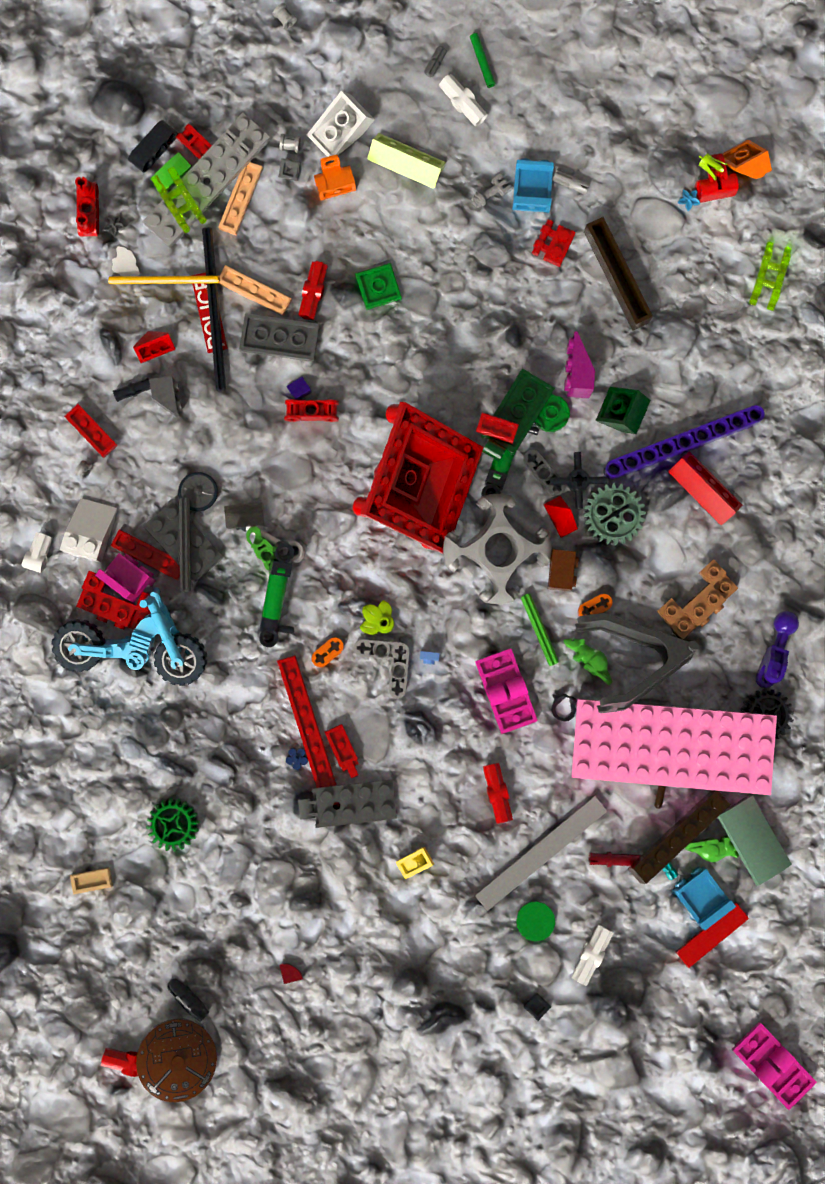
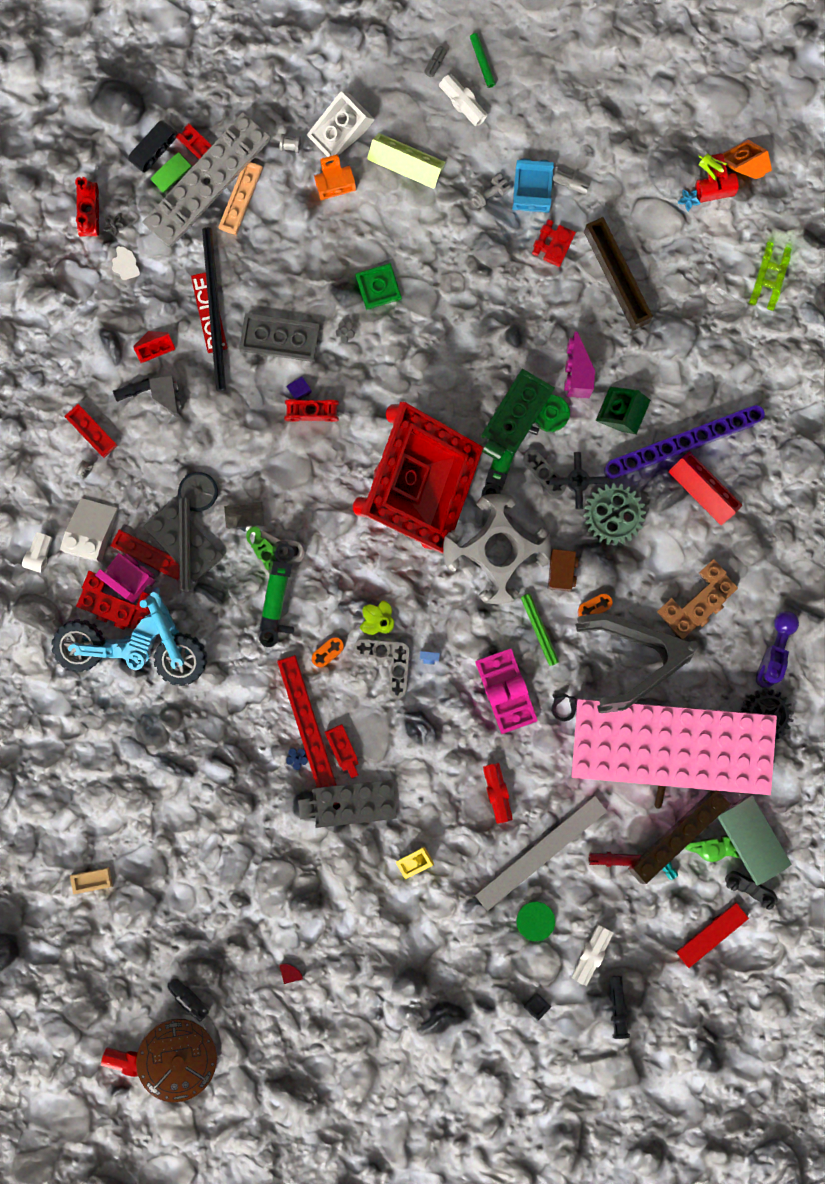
yellow piece [108,276,220,284] -> none
green gear [146,798,200,851] -> none
clear neon green piece [151,166,207,233] -> none
light nougat tile [218,265,292,316] -> none
light grey bush [273,3,297,30] -> none
dark grey tile [278,158,301,181] -> none
red piece [298,261,328,320] -> none
red plate [476,412,519,444] -> none
red slope [543,496,578,538] -> none
bright green animal [564,638,613,686] -> none
dark azure panel [673,866,736,930] -> none
dark pink plate [731,1022,817,1110] -> none
none -> dark grey plant [336,321,355,343]
none -> black pin [610,976,630,1039]
none -> black piece [725,871,778,910]

